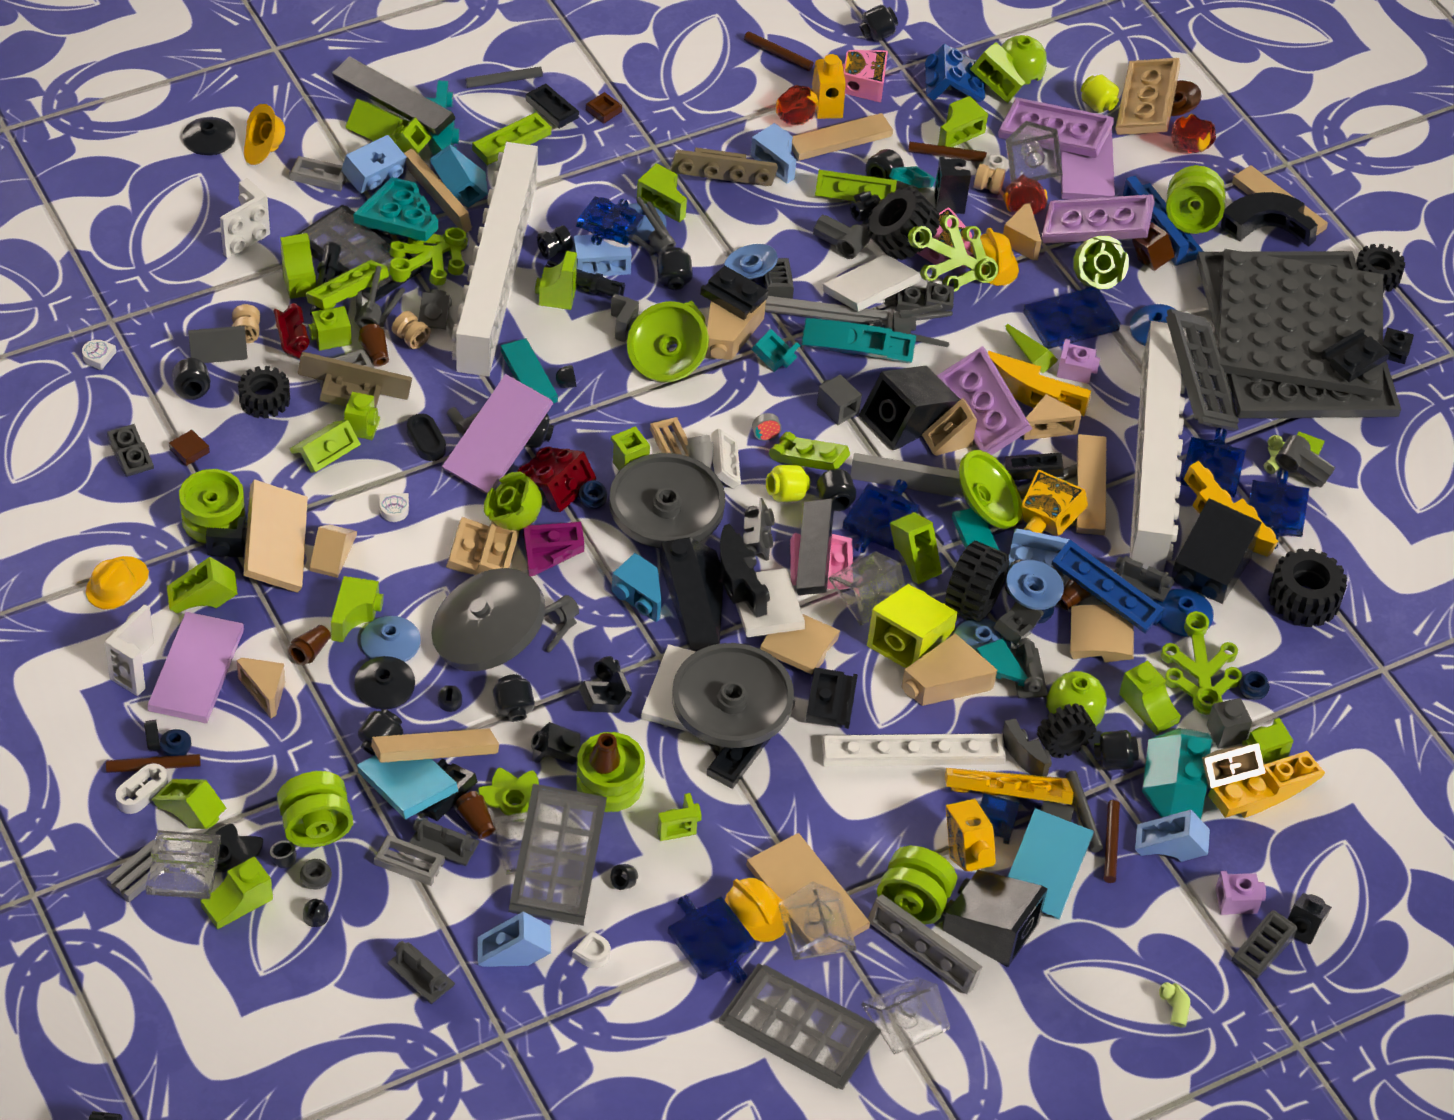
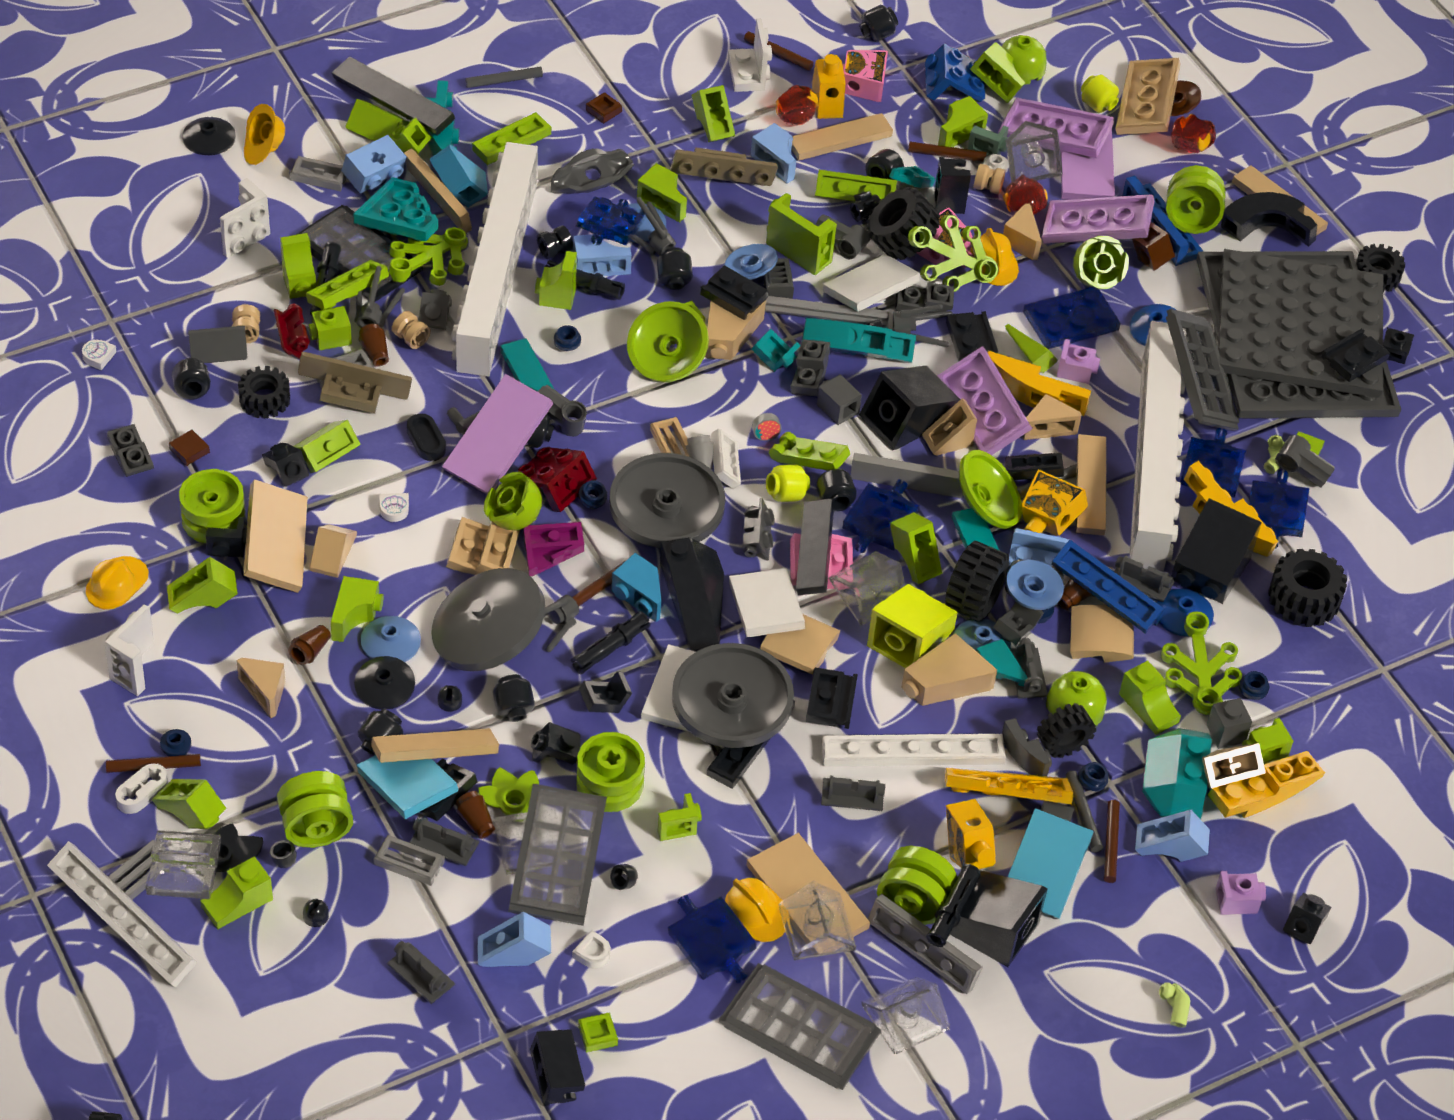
black tile [144,720,160,752] -> none
lavender tile [148,612,244,723] -> none
dark grey plate [300,859,332,890] -> none
lime brick [344,392,380,440] -> none
black plate [526,83,579,129] -> none
black hinge [556,365,577,388] -> none
reddish brown cone [589,733,620,774] -> none
black hinge [594,656,621,682] -> none
dark grey bracket [611,294,639,342] -> none
lime brick [611,426,650,471] -> none
black slope [720,524,770,618] -> none
clear blue brick [980,793,1020,845] -> none
black head [1094,730,1139,771] -> none
dark grey slope [1232,910,1297,979] -> none
none -> white plate [47,841,197,987]
none -> black bracket [262,443,309,487]
none -> black hinge [530,1029,585,1106]
none -> dark grey piece [538,385,587,437]
none -> dark grey piece [550,149,634,194]
none -> dark blue plate [554,325,581,351]
none -> black pin [571,611,651,674]
none -> reddish brown bar [572,558,629,607]
none -> lime tile [578,1012,618,1053]
none -> lime arch [691,85,735,143]
none -> white bracket [728,19,772,92]
none -> lime panel [766,193,837,275]
none -> dark grey slope [791,339,830,397]
none -> dark grey hinge [821,775,885,811]
none -> black pin [926,864,981,947]
none -> black plate [946,311,998,362]
none -> sand green bracket [968,125,1010,157]
none -> dark blue plate [1078,762,1108,792]

